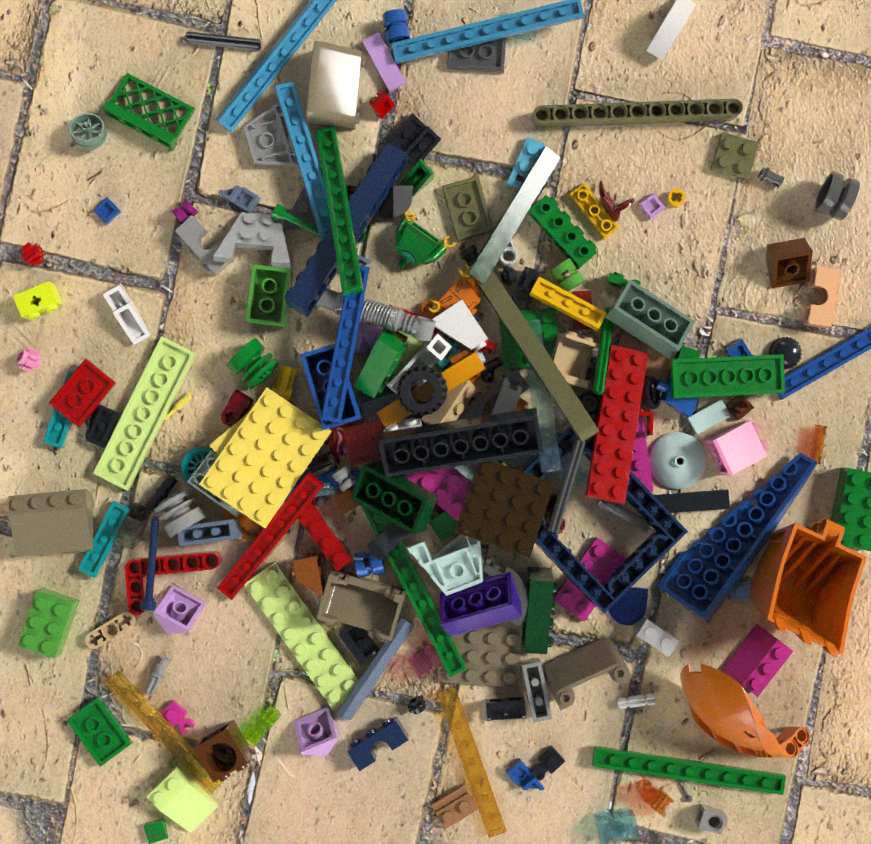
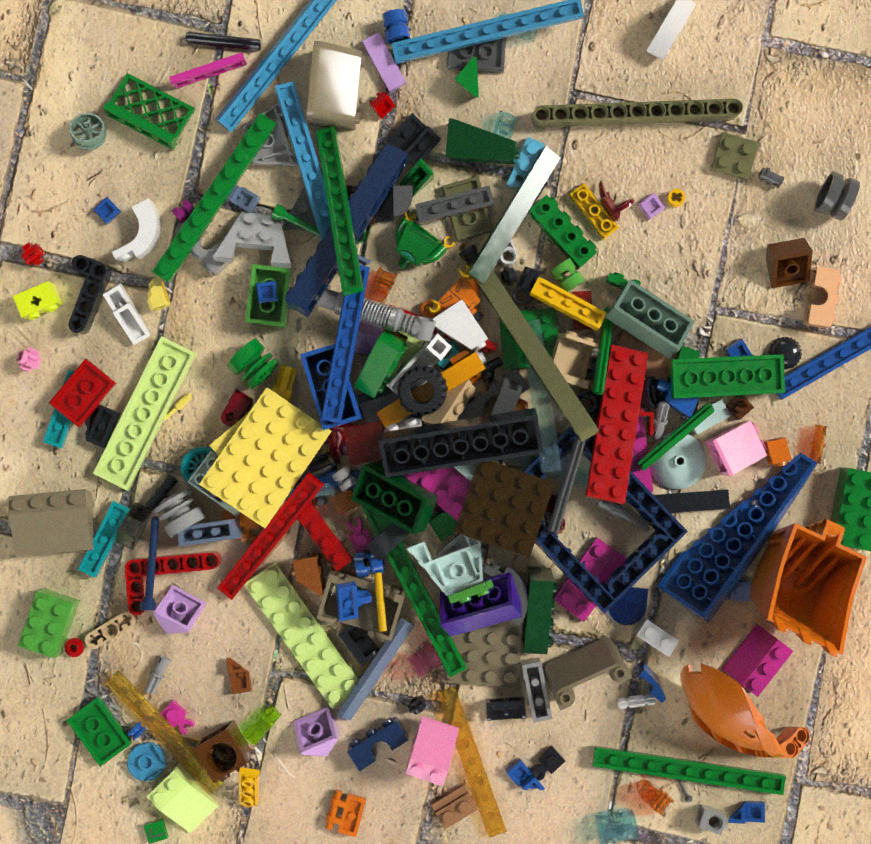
none -> red plate [65,638,85,657]
none -> black beam [68,255,112,335]
none -> white arch [112,198,161,262]
none -> blue bush [127,722,146,741]
none -> dark azure tile [127,742,166,781]
none -> light yellow rock [147,277,170,311]
none -> green plate [152,113,277,283]
none -> dark pink tile [169,52,247,89]
none -> dark orange slope [227,658,252,694]
none -> yellow tile [239,767,260,807]
none -> blue tile [256,281,279,303]
none -> orange plate [325,789,366,837]
none -> blue hinge [336,581,372,621]
none -> dark pink plate [347,516,372,553]
none -> clear orange piece [369,267,398,305]
none -> yellow bar [374,573,387,632]
none -> bright pink slope [405,716,459,786]
none -> dark grey plate [415,185,494,224]
none -> dark green slope [445,118,521,165]
none -> bright green plate [448,579,494,604]
none -> green slope [455,57,479,97]
none -> clear light blue slope [493,110,519,139]
none -> green axle [637,403,715,471]
none -> blue slope [639,663,666,703]
none -> light grey axle [650,401,670,440]
none -> blue slope [728,801,765,824]
none -> orange brick [764,437,792,467]

